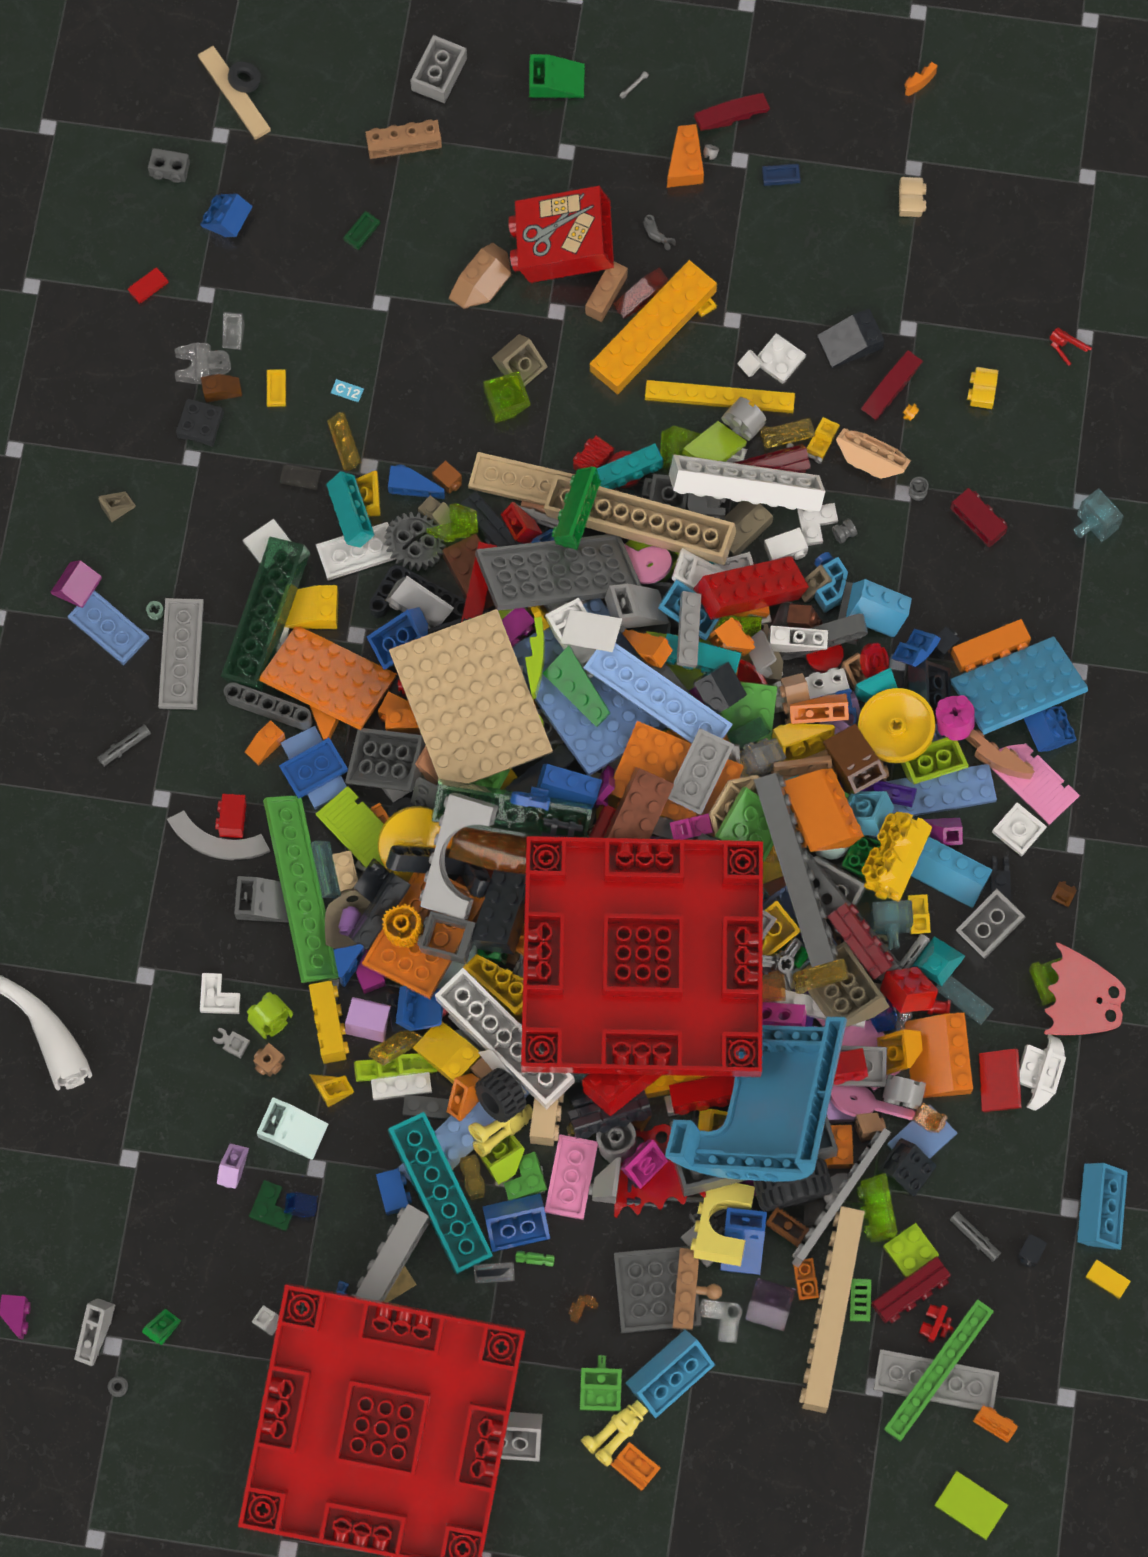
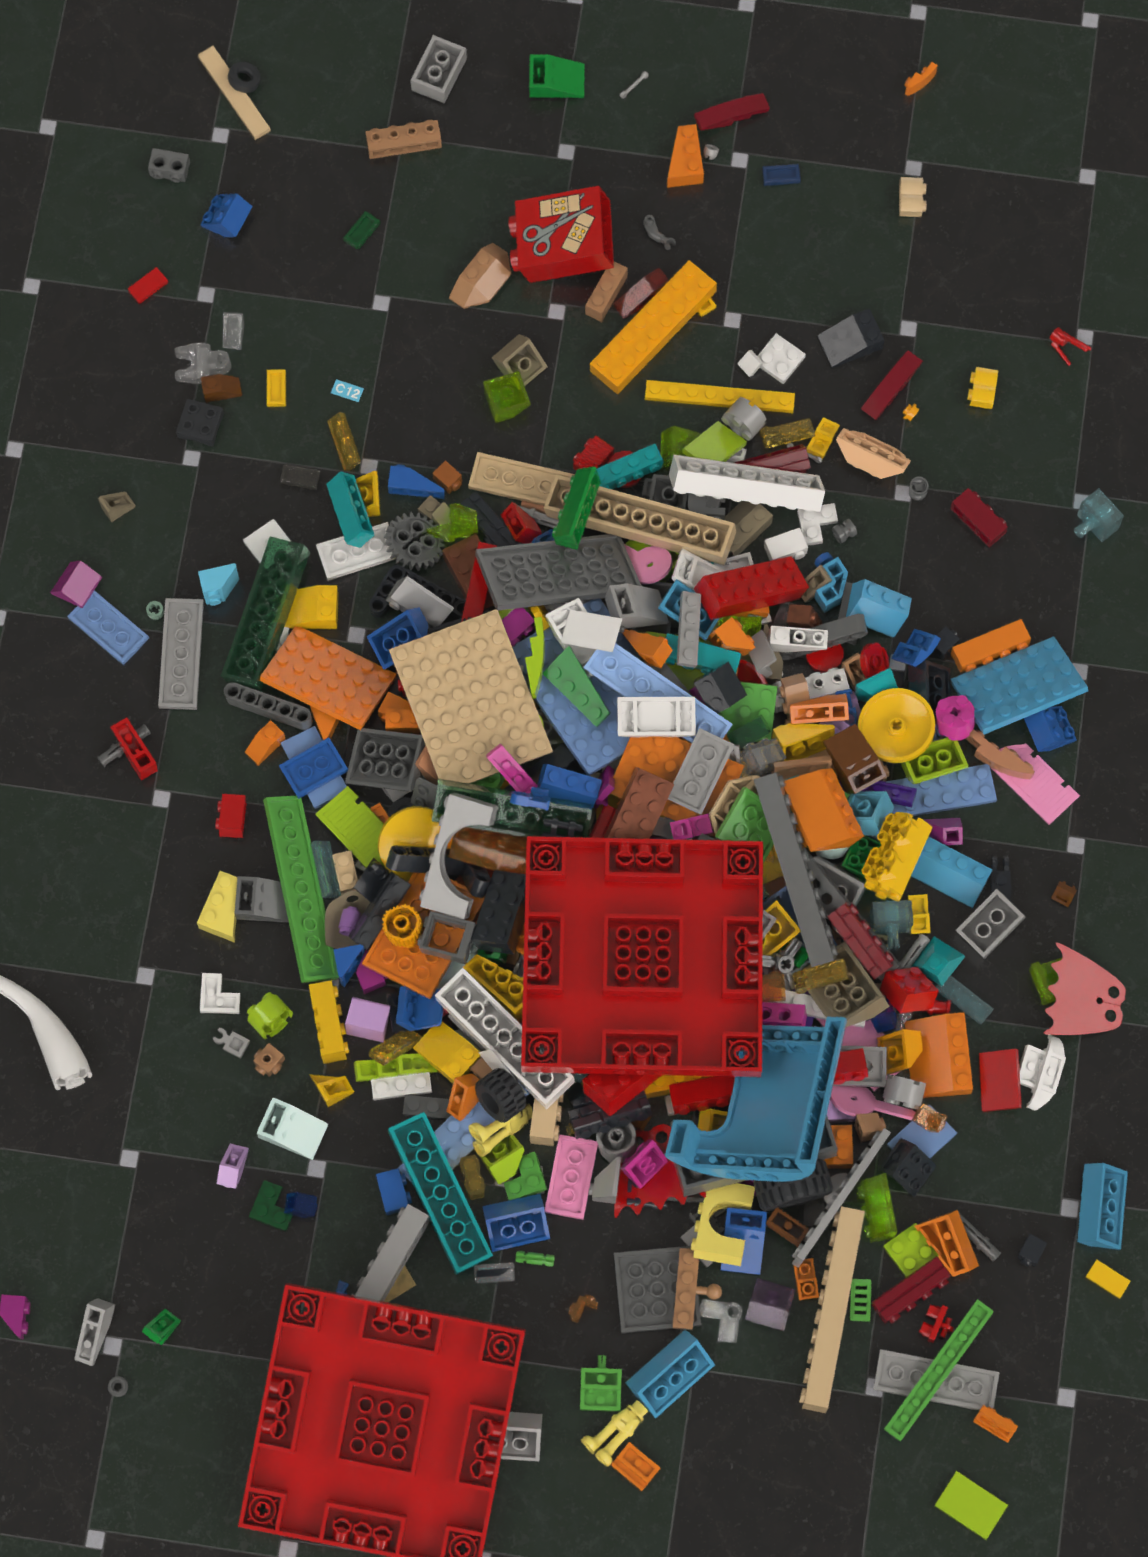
light grey tile [167,811,270,860] -> none
white slope [252,1306,279,1335] -> none
white plate [992,803,1047,857] -> none
none -> red slope [110,717,158,780]
none -> light yellow wedge [197,871,238,943]
none -> medium azure slope [198,563,239,606]
none -> dark pink plate [486,743,537,793]
none -> white slope [617,697,696,738]
none -> orange wedge [915,1210,979,1276]

